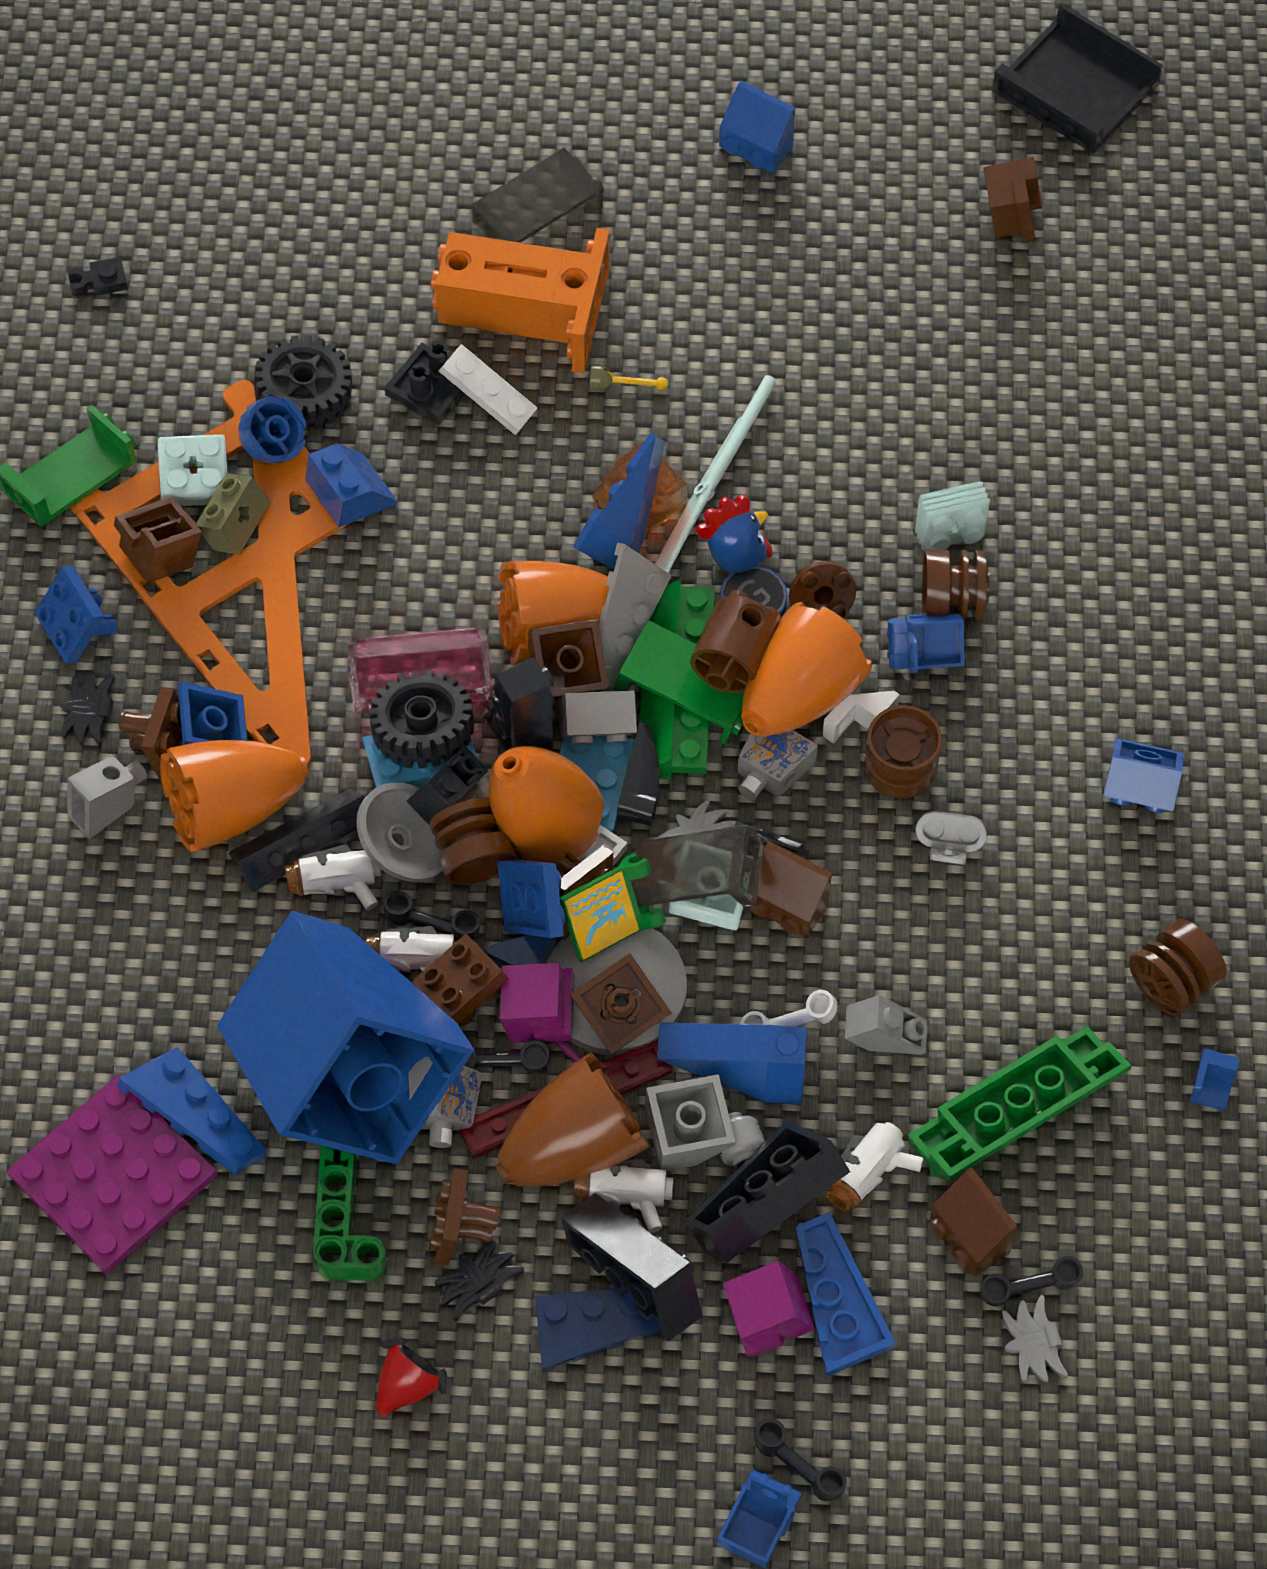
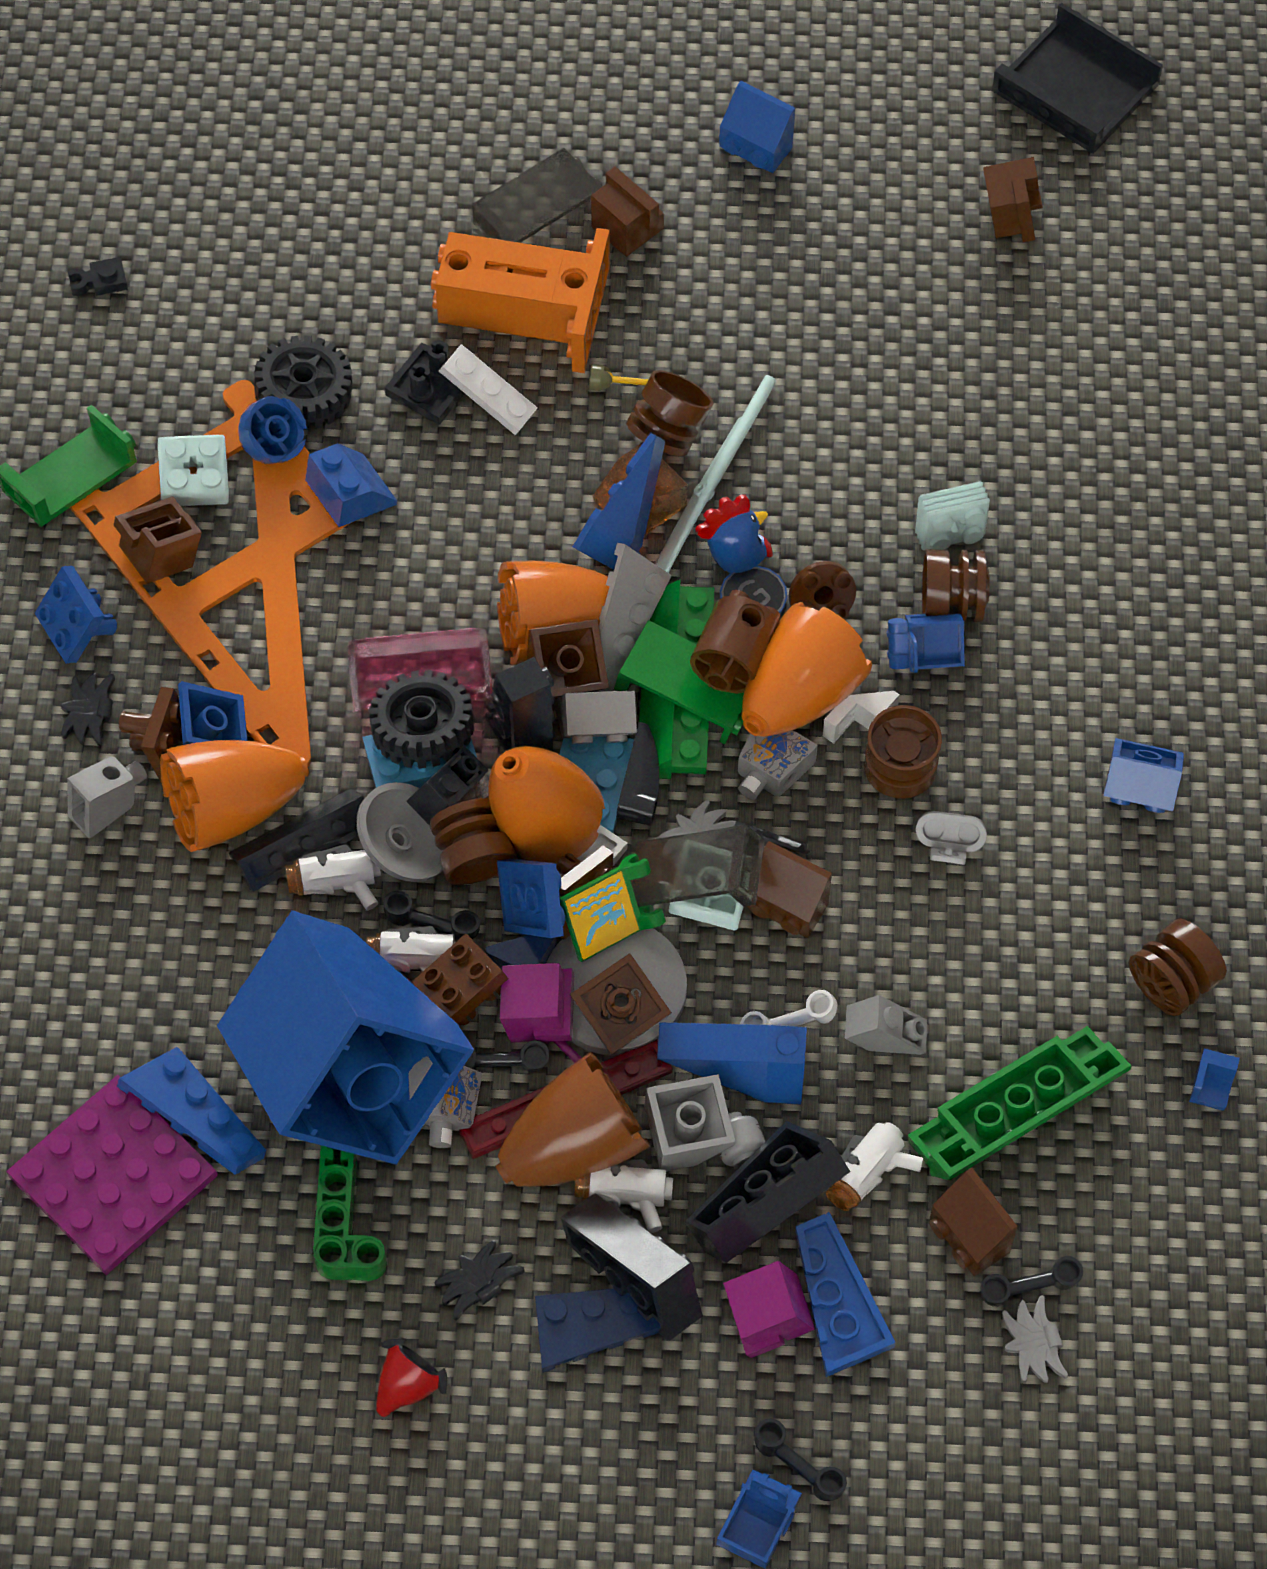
olive brick [196,473,271,555] -> none
reddish brown plate [429,1168,500,1266] -> none
none -> reddish brown plate [591,167,664,257]
none -> reddish brown wheel [626,370,714,456]

